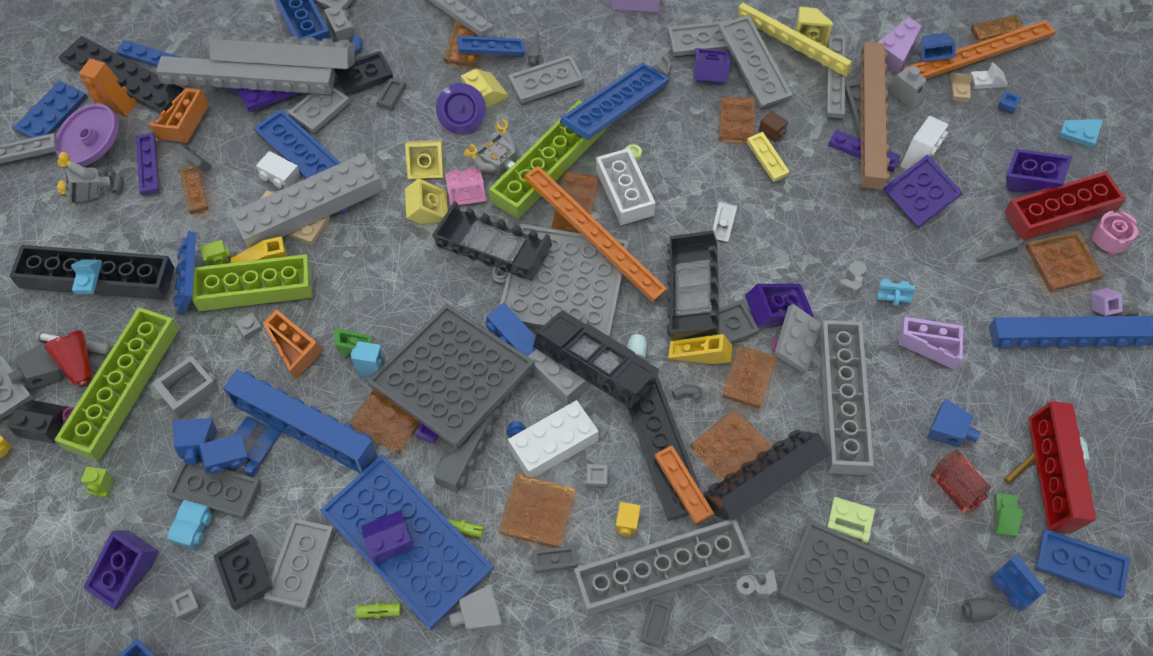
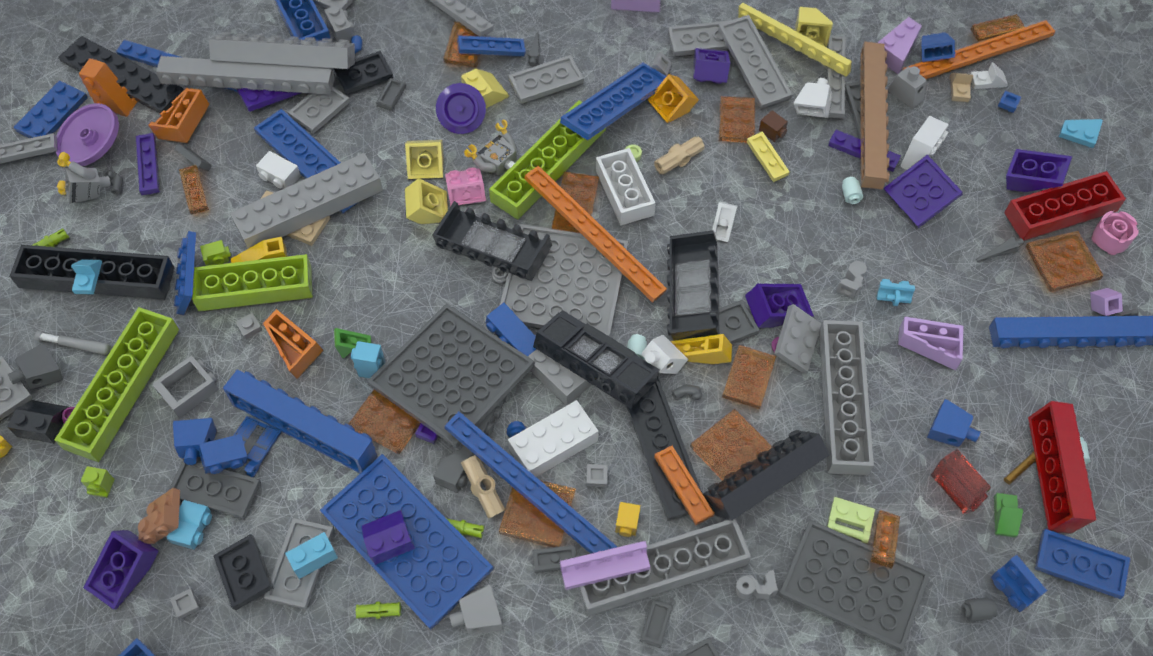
red cone [44,330,93,387] -> none
none -> lime pin [33,228,69,247]
none -> nougat plate [138,488,180,544]
none -> medium azure brick [285,532,338,579]
none -> blue plate [444,412,617,554]
none -> tan piece [461,455,505,519]
none -> lavender fence [560,541,650,590]
none -> white torso [642,335,688,374]
none -> light orange slope [648,74,699,123]
none -> tan piece [654,136,705,175]
none -> white torso [794,78,832,118]
none -> light aqua brick [842,177,863,204]
none -> clear orange plate [871,510,900,569]

